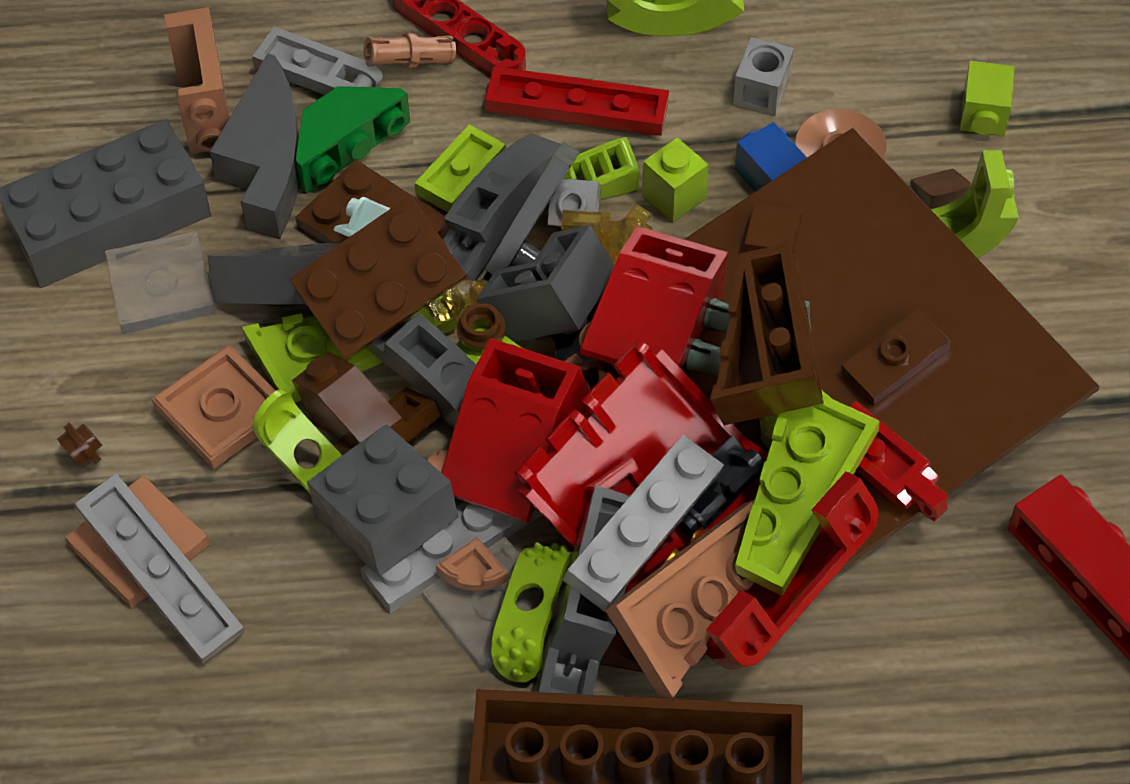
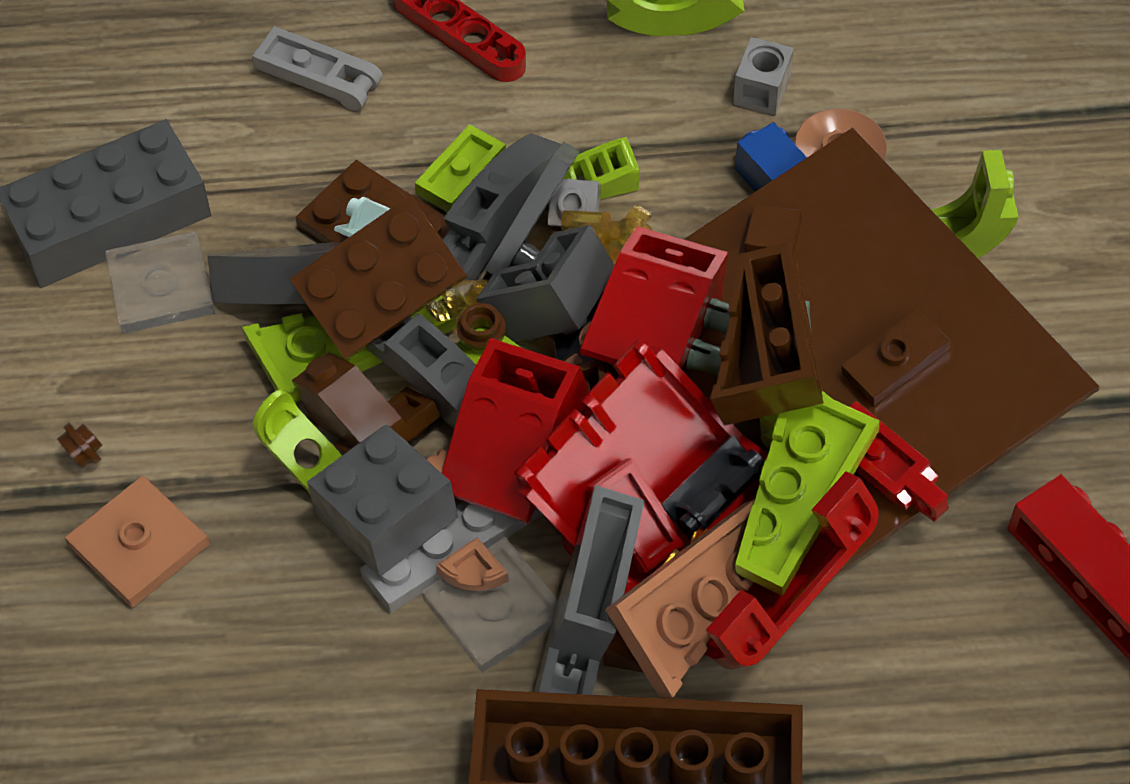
light grey plate [75,473,244,664] -> none
nougat plate [152,344,276,470] -> none
nougat panel [164,7,230,154] -> none
dark grey slope [210,53,299,239] -> none
green slope [296,86,410,194] -> none
nougat pin [363,33,456,69] -> none
red plate [485,66,669,136] -> none
lime piece [491,542,573,682] -> none
light grey plate [562,435,724,612] -> none
lime brick [642,137,709,223] -> none
reddish brown slope [910,168,971,209] -> none
lime brick [959,61,1015,136] -> none

